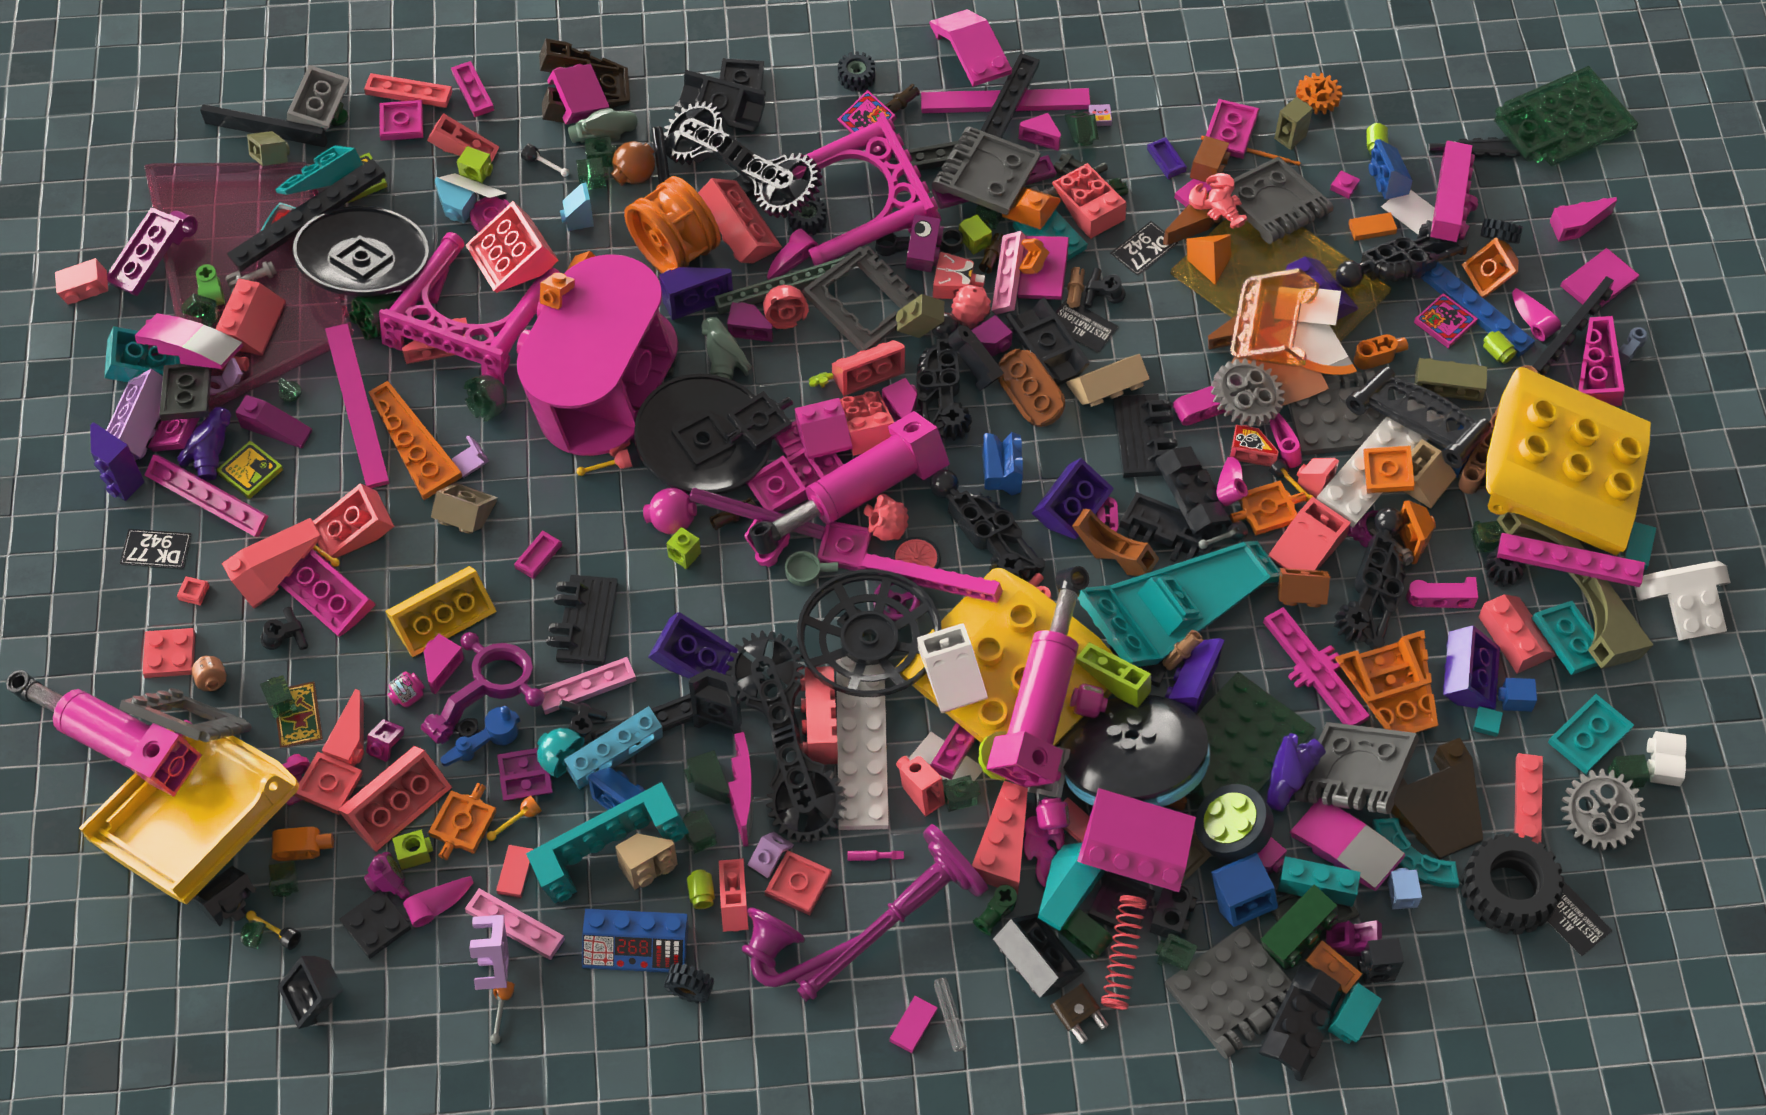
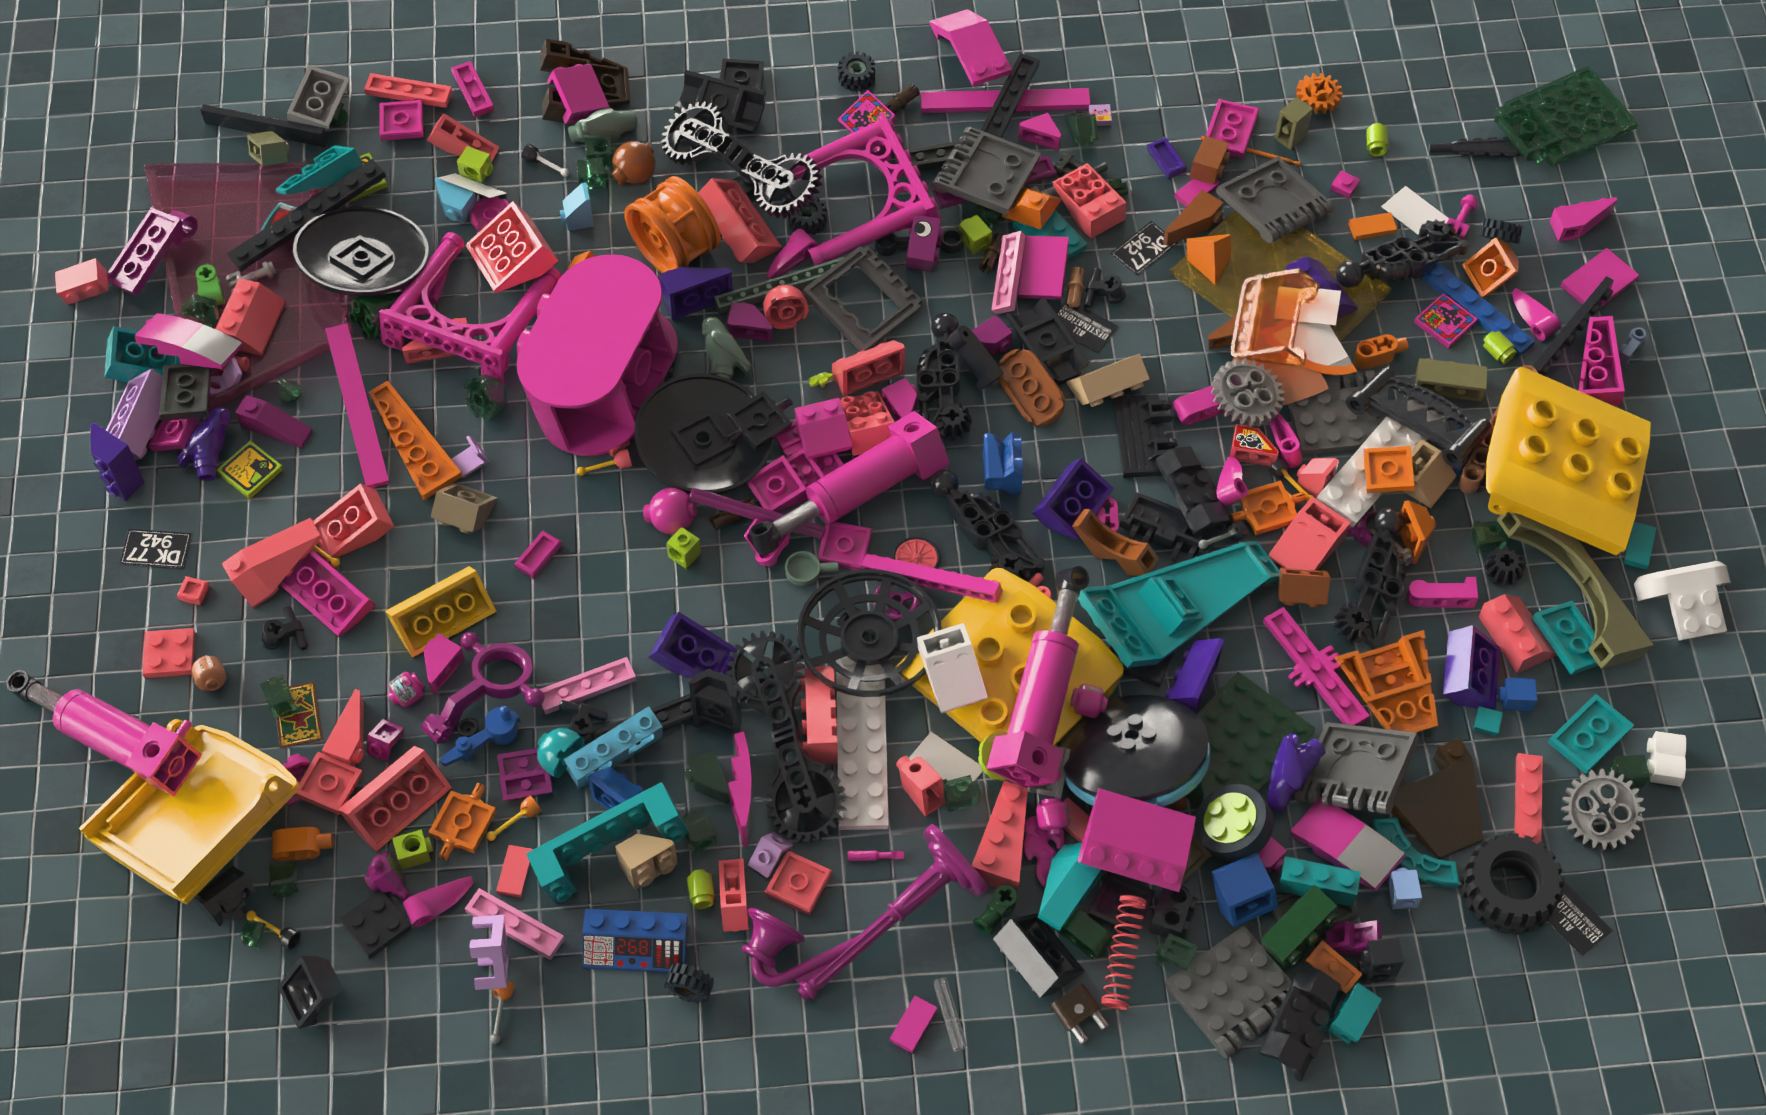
dark grey hinge [119,688,252,742] -> none
dark pink plate [145,455,269,537] -> none
orange bracket [540,273,575,309] -> none
black hinge [546,575,618,666] -> none
black axle [651,126,670,184] -> none
coral animal [863,493,909,542] -> none
olive brick [896,294,945,338] -> none
dark pink tile [930,722,976,780] -> none
coral torso [933,252,985,299] -> none
coral animal [951,285,991,329] -> none
orange bracket [1019,238,1050,274] -> none
lime slope [1076,642,1151,708] -> none
medium nougat axle [1162,630,1203,670] -> none
coral animal [1189,173,1247,229] -> none
blue slope [1368,139,1412,200] -> none
dark pink brick [1430,141,1475,242] -> none
dark pink plate [1497,533,1645,587] -> none

